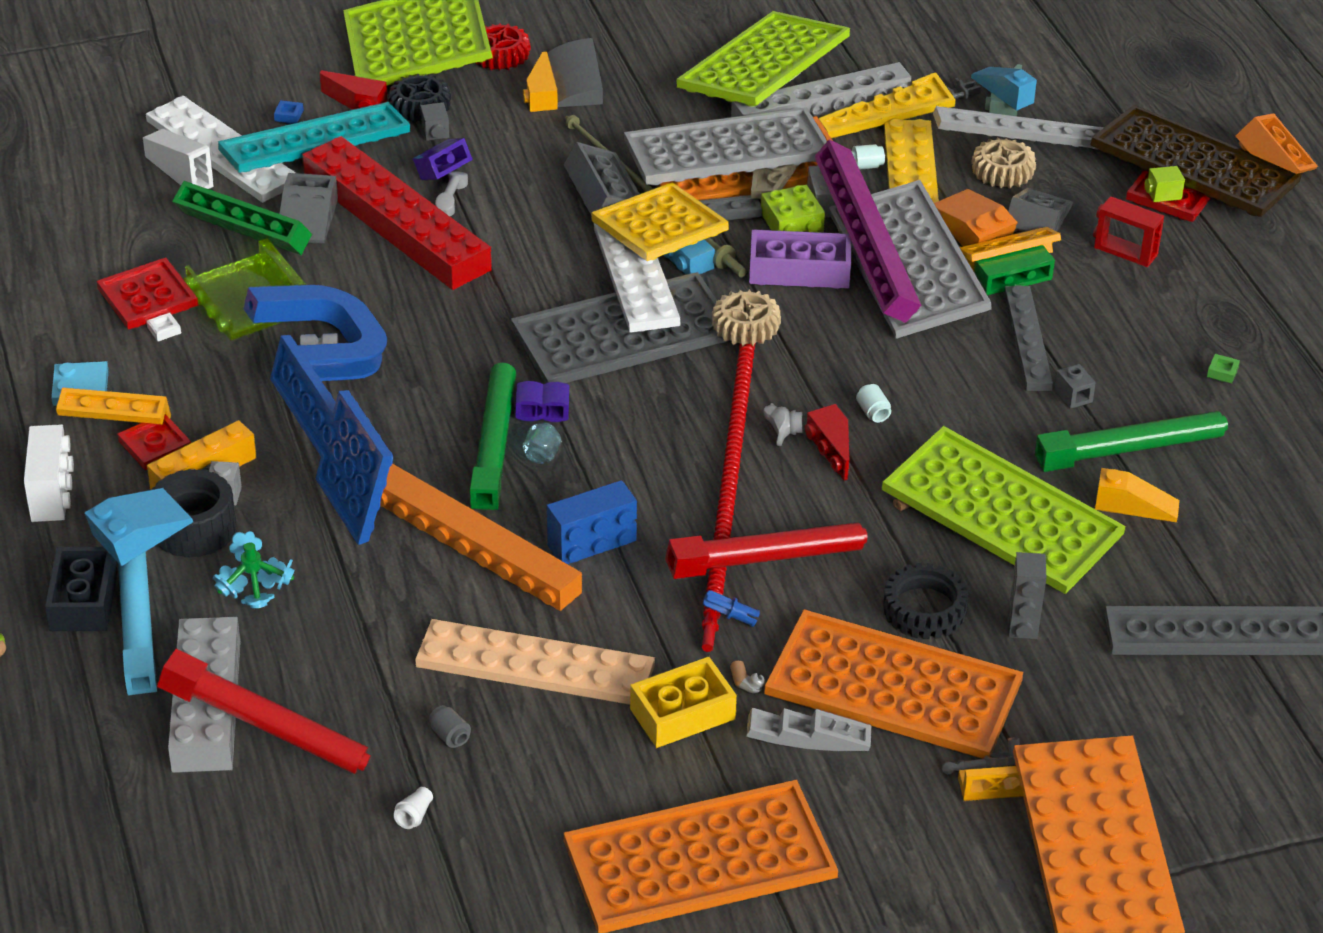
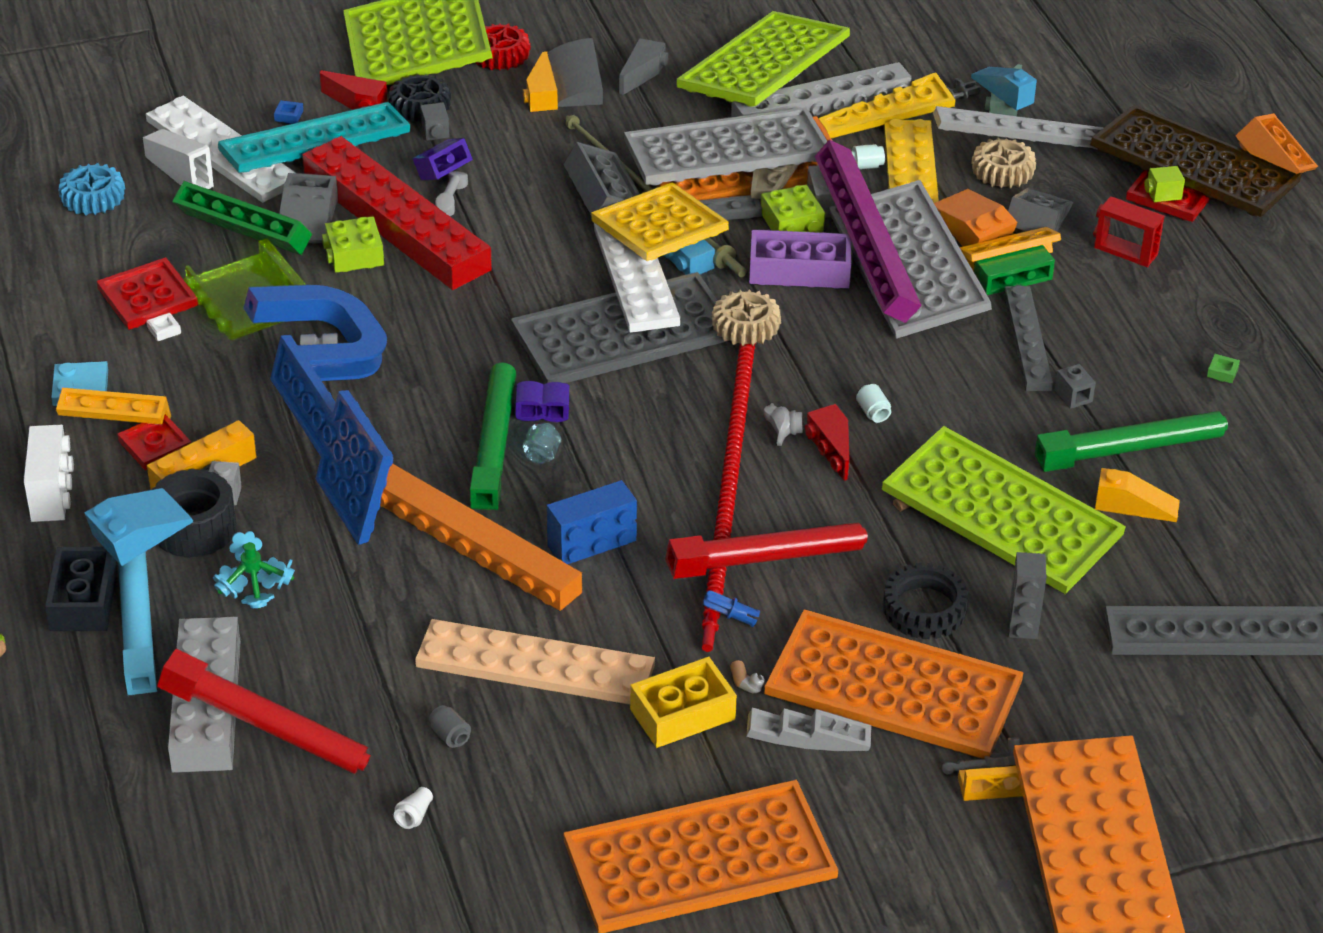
none -> dark azure gear [58,163,125,216]
none -> lime brick [322,216,384,273]
none -> dark grey slope [619,38,668,95]

